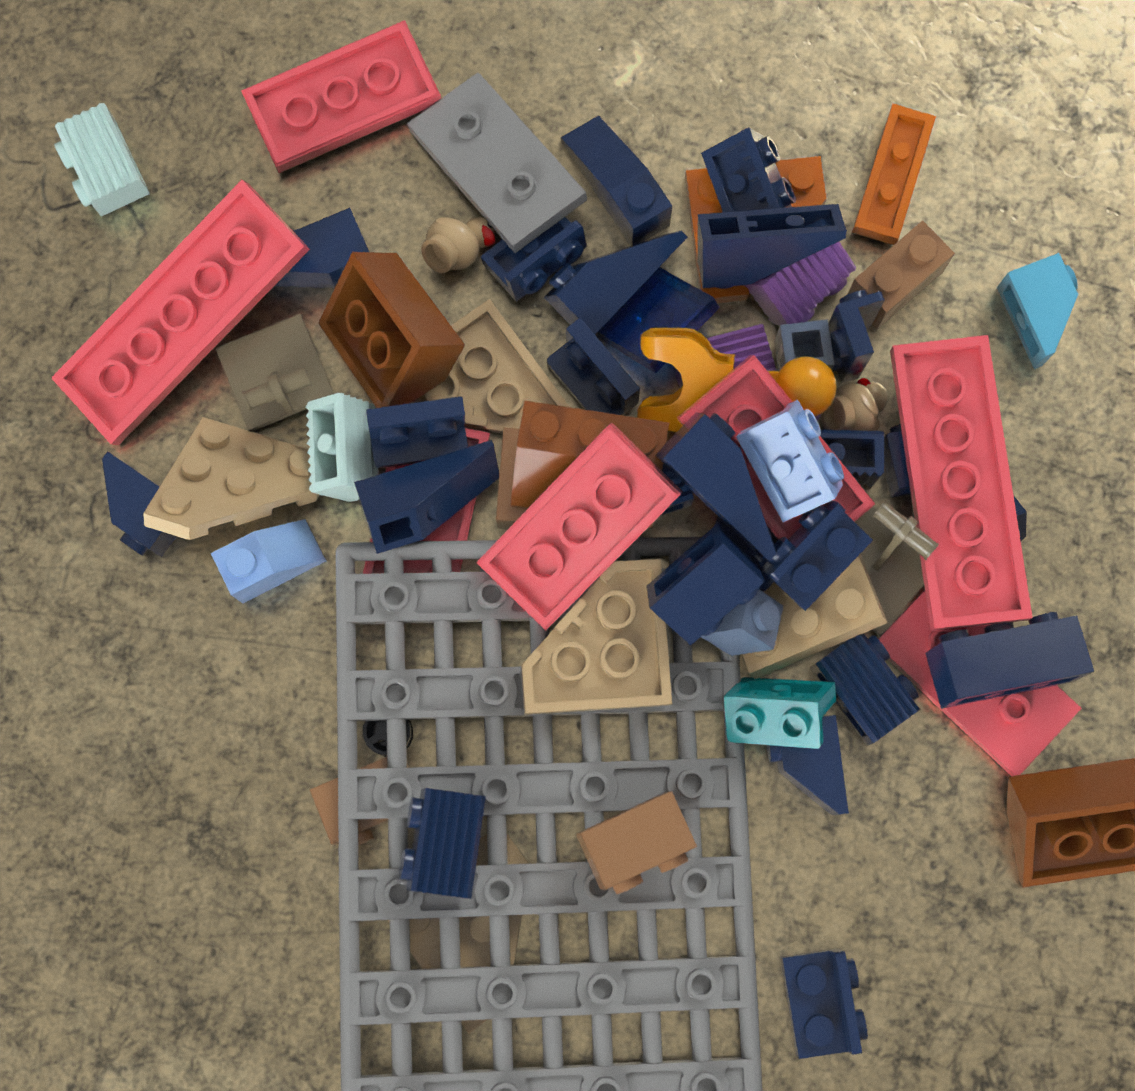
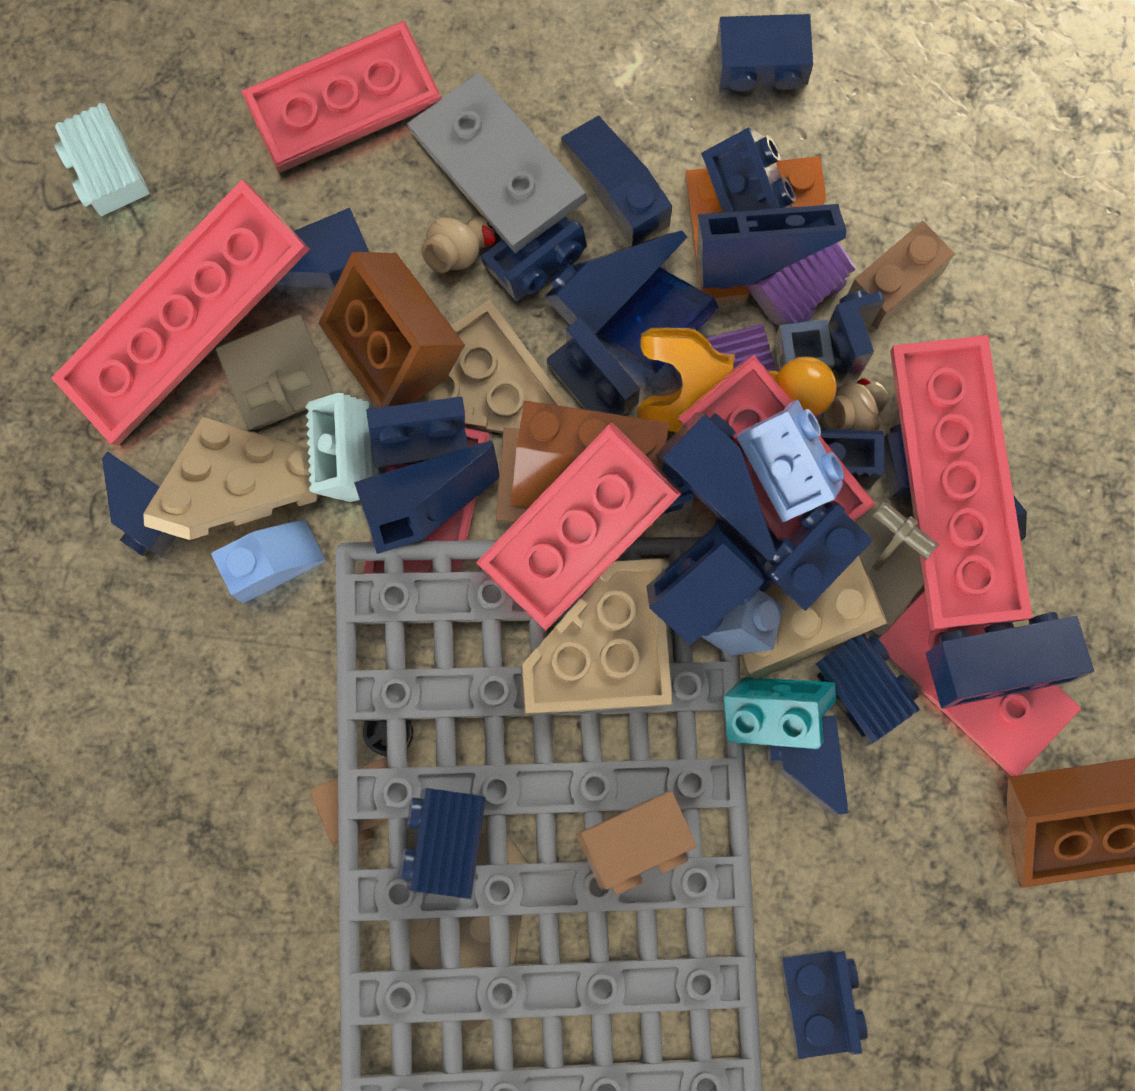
orange plate [852,104,936,245] -> none
medium azure slope [997,253,1078,369] -> none
none -> dark blue brick [717,14,813,91]

